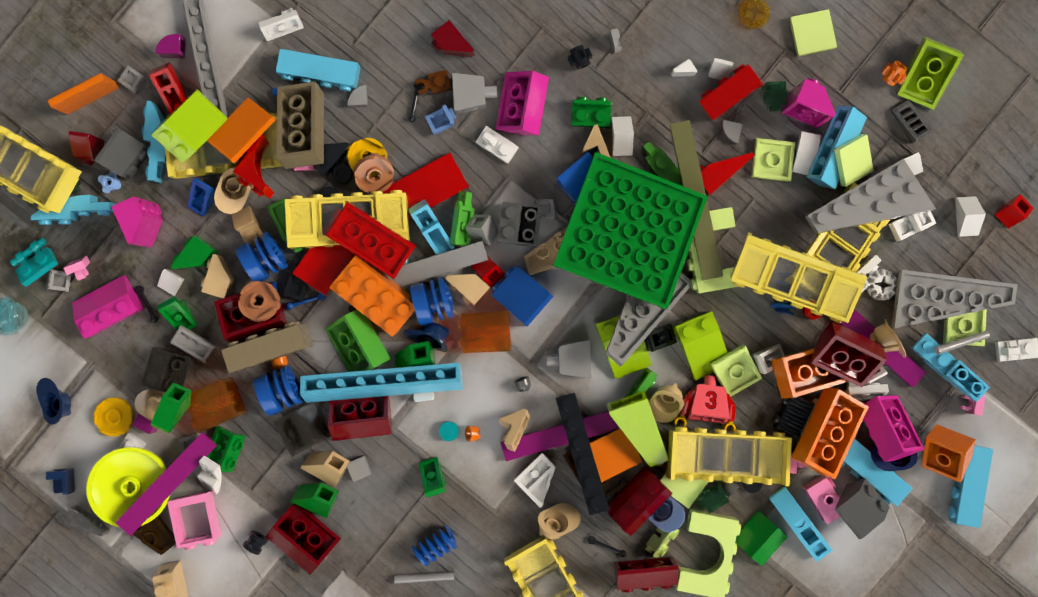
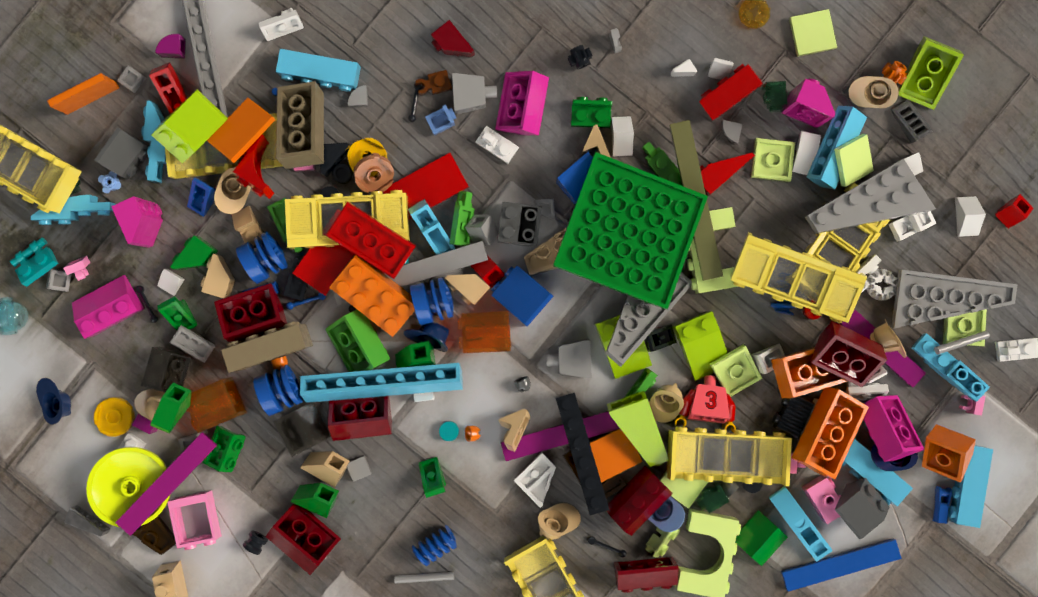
dark blue panel [46,468,75,495] -> none
dark red slope [68,131,105,166] -> none
white slope [197,456,222,495] -> none
nougat plate [238,281,281,322] -> none
none -> blue tile [781,538,902,592]
none -> tan piece [849,76,899,108]
none -> blue bar [933,486,952,524]

